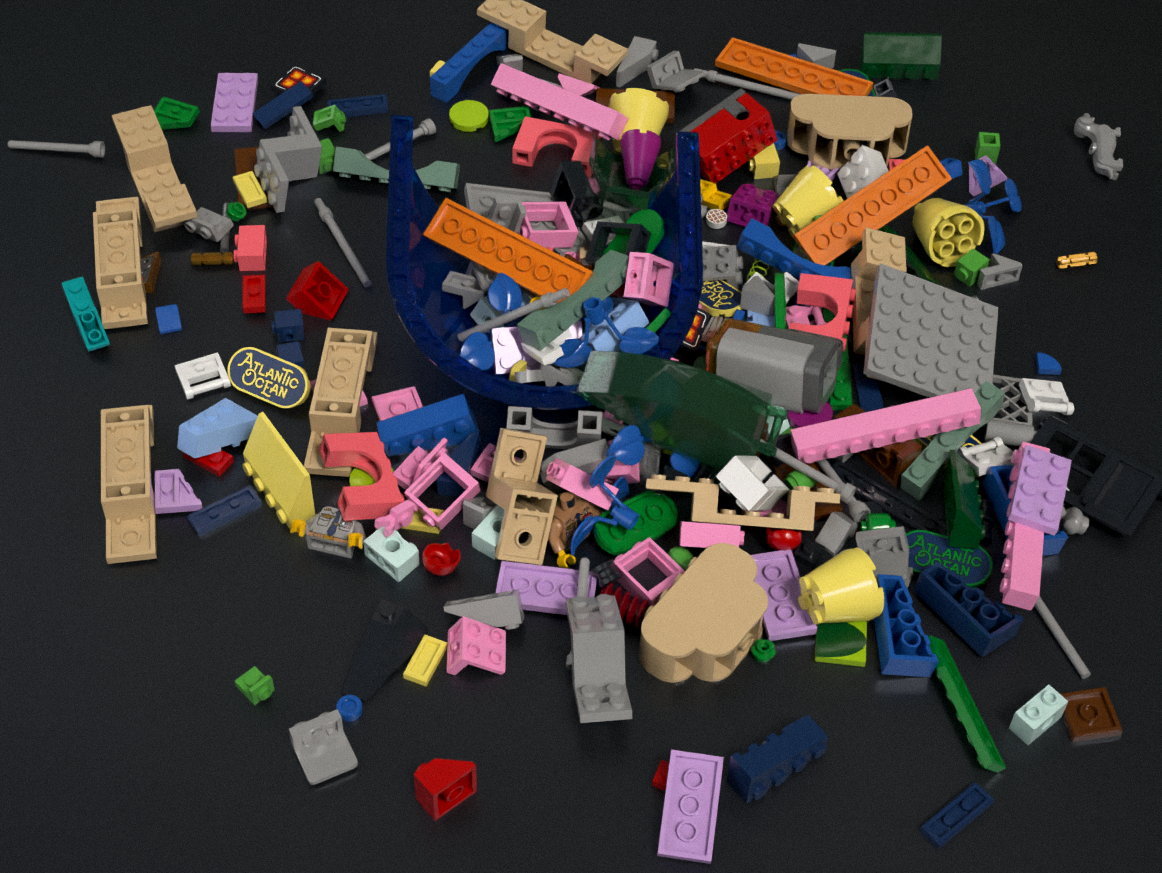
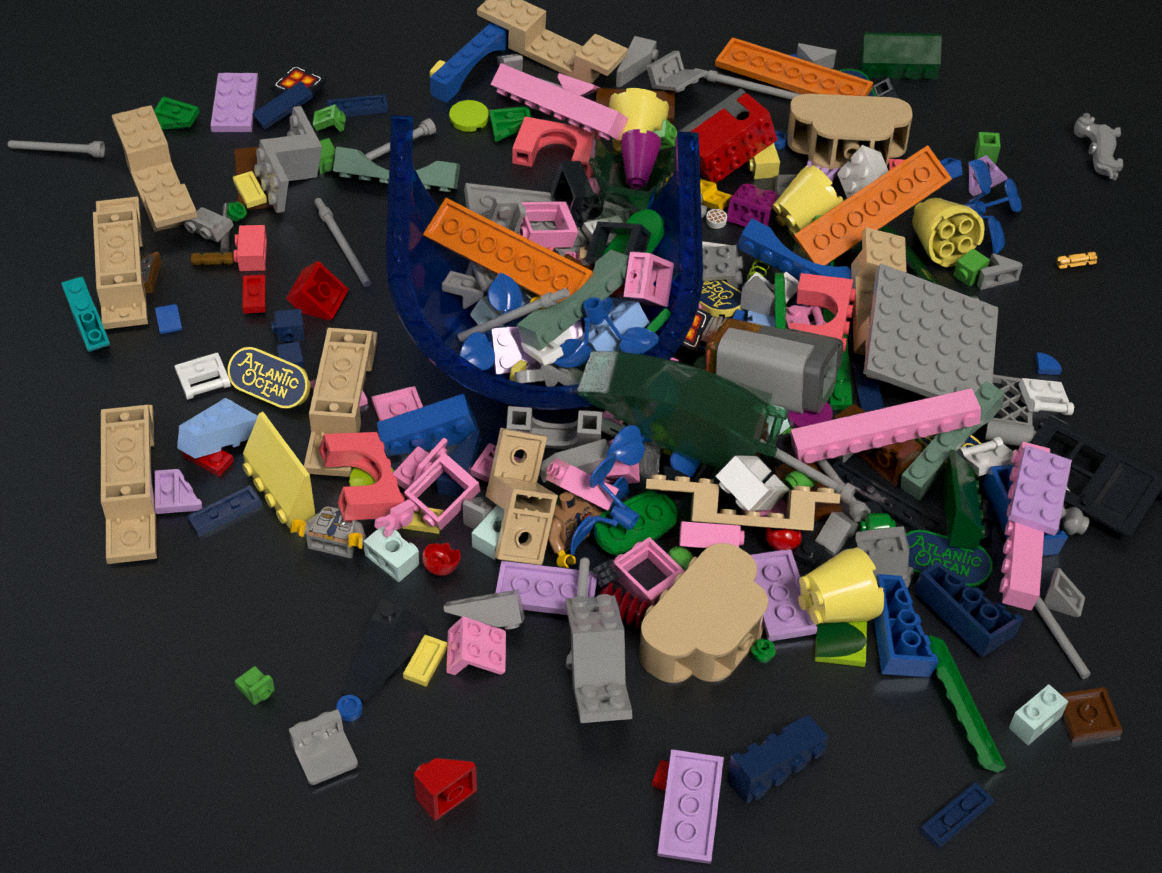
none -> bright green bracket [653,119,677,150]
none -> light grey slope [1044,568,1085,617]

